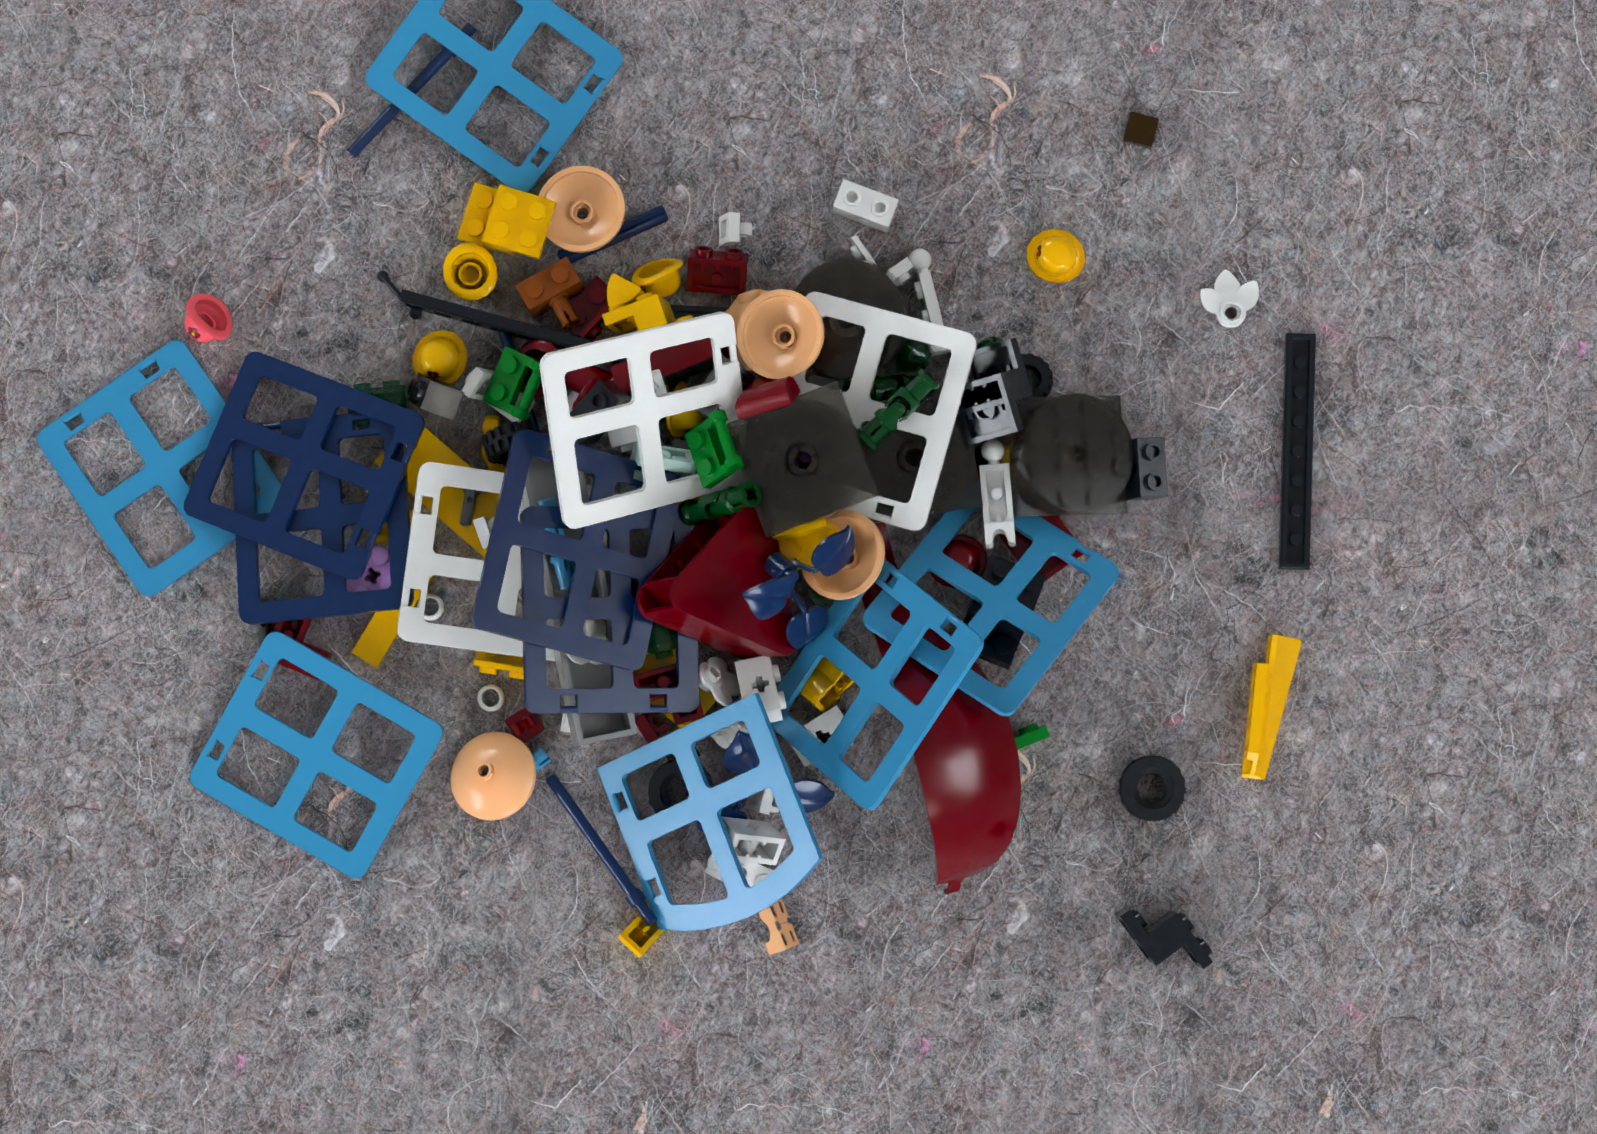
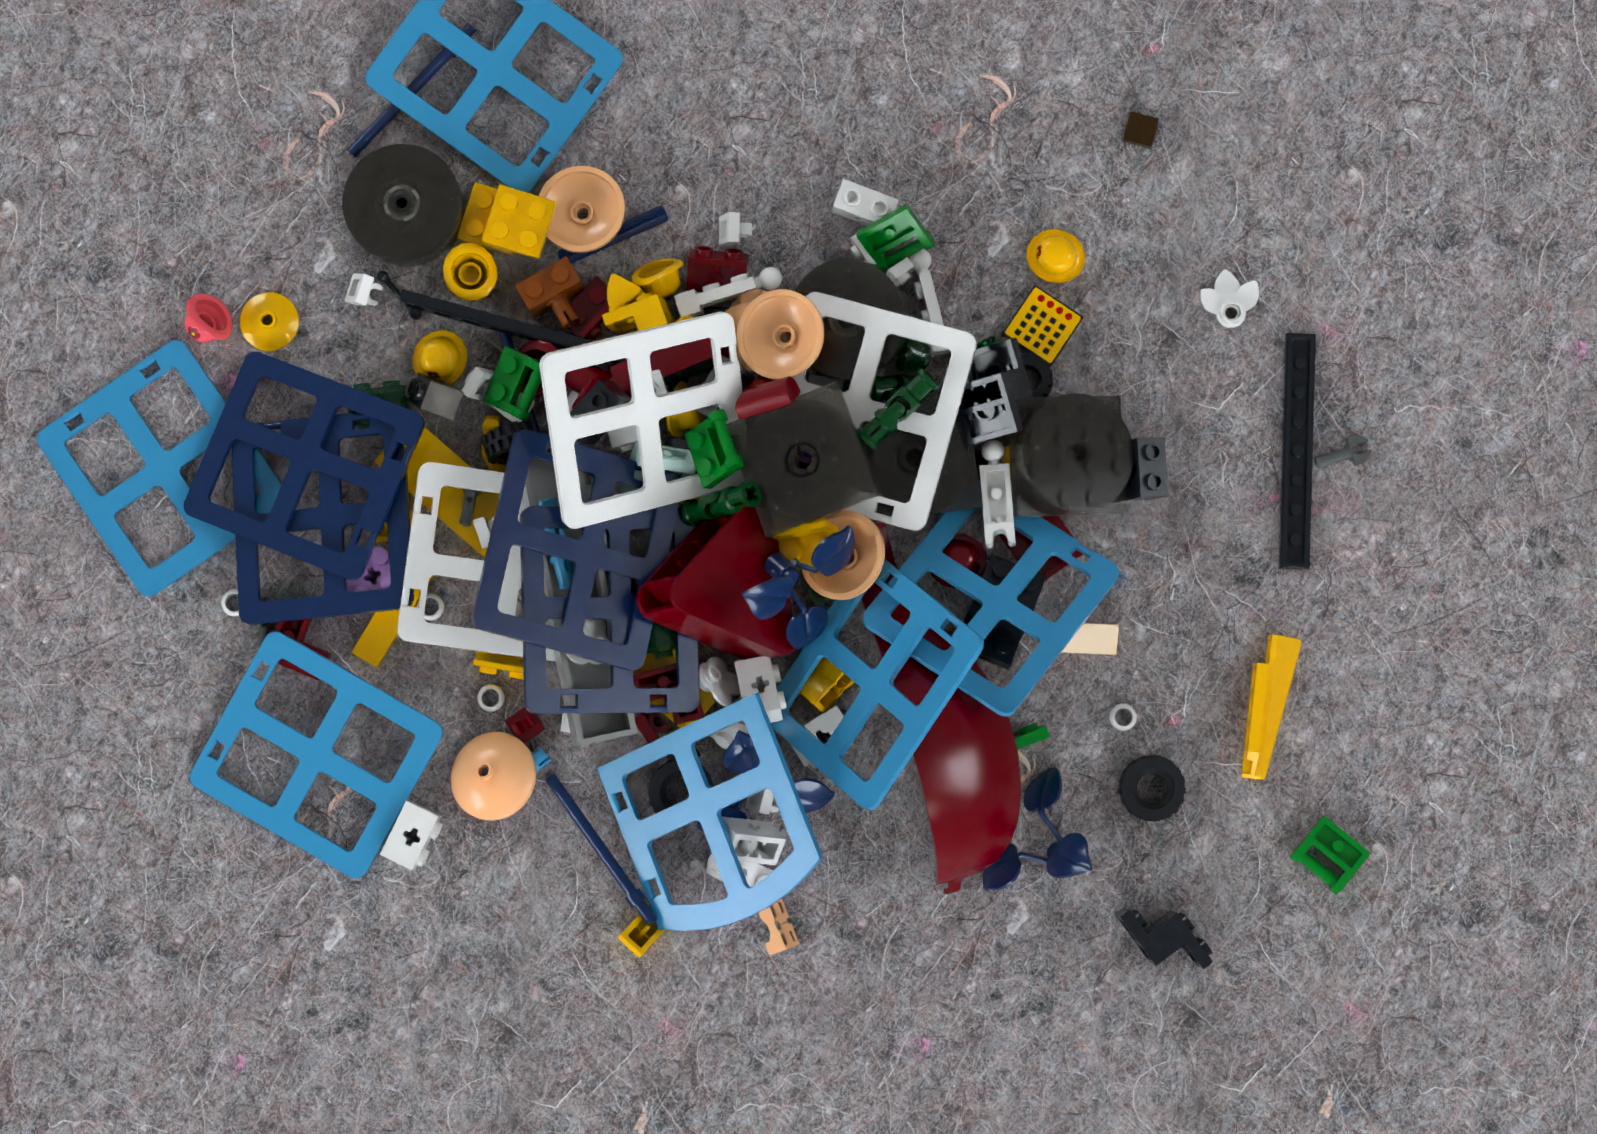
none -> white piece [221,589,239,617]
none -> yellow dish [240,292,299,351]
none -> clear smoke piece [342,144,465,267]
none -> white tile [345,273,383,306]
none -> white brick [380,800,443,870]
none -> white plate [674,267,782,317]
none -> green plate [857,204,935,273]
none -> dark blue plant [983,767,1093,891]
none -> yellow tile [1001,285,1084,367]
none -> tan slope [1061,623,1119,655]
none -> white piece [1109,703,1137,731]
none -> green plate [1289,815,1371,895]
none -> dark grey bar [1315,435,1372,468]

